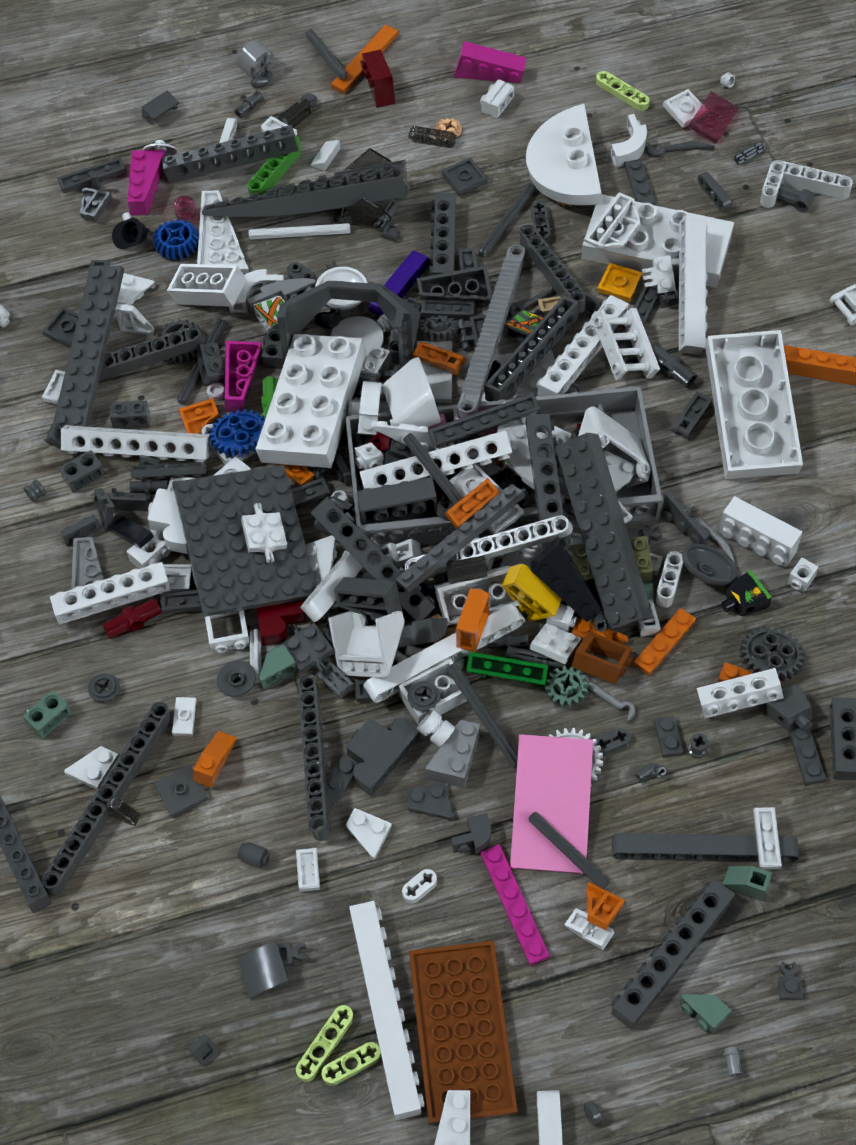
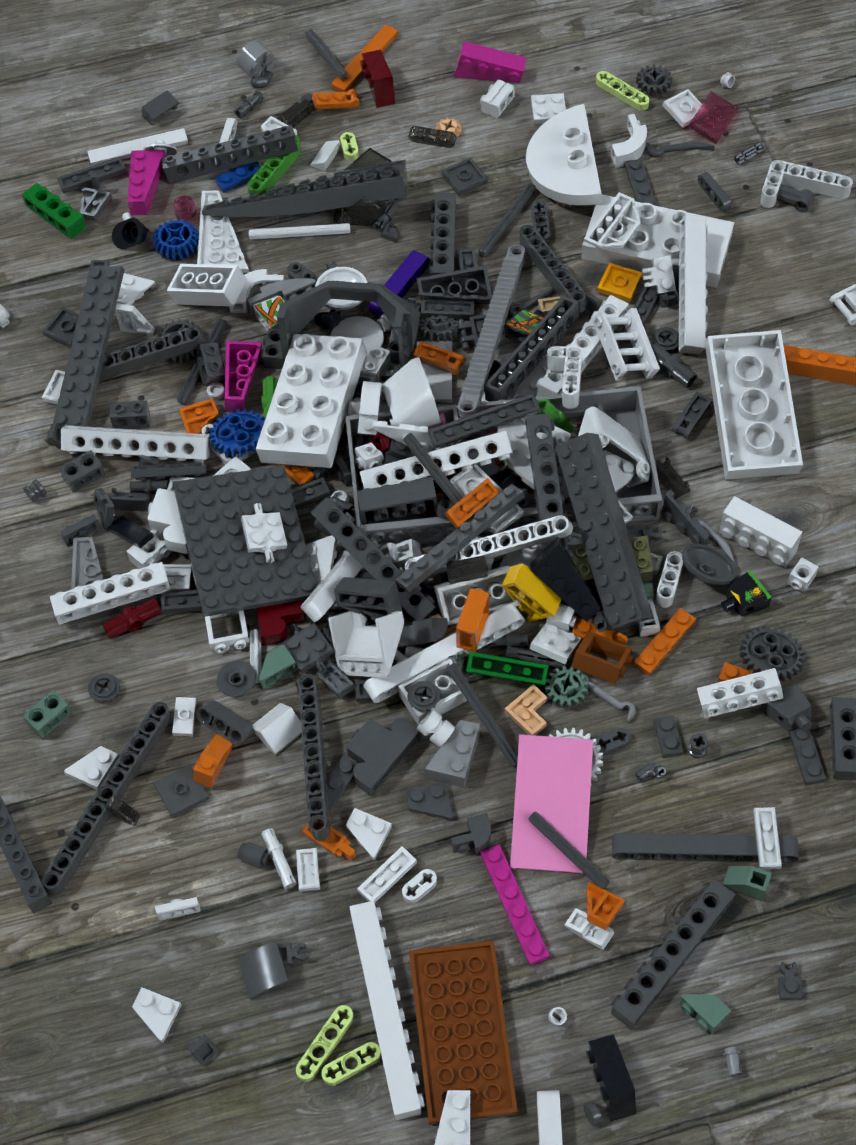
none -> green brick [22,183,86,239]
none -> white tile [87,128,188,166]
none -> white wing [132,987,181,1043]
none -> white plate [155,897,200,921]
none -> dark grey beam [196,700,254,745]
none -> blue plate [215,161,261,193]
none -> white slope [252,703,302,756]
none -> white pin [261,828,297,889]
none -> orange hinge [302,824,357,861]
none -> orange plate [312,89,360,109]
none -> yellowish green beam [340,132,359,161]
none -> white plate [357,847,417,902]
none -> light nougat plate [505,684,547,736]
none -> white plate [531,93,566,124]
none -> bright green piece [538,398,579,437]
none -> white beam [547,346,582,409]
none -> white hinge [548,1007,567,1025]
none -> black wedge [586,1034,636,1121]
none -> dark grey gear [636,64,672,96]
none -> dark grey gear [652,327,679,351]
none -> clear smoke hinge [655,457,690,499]

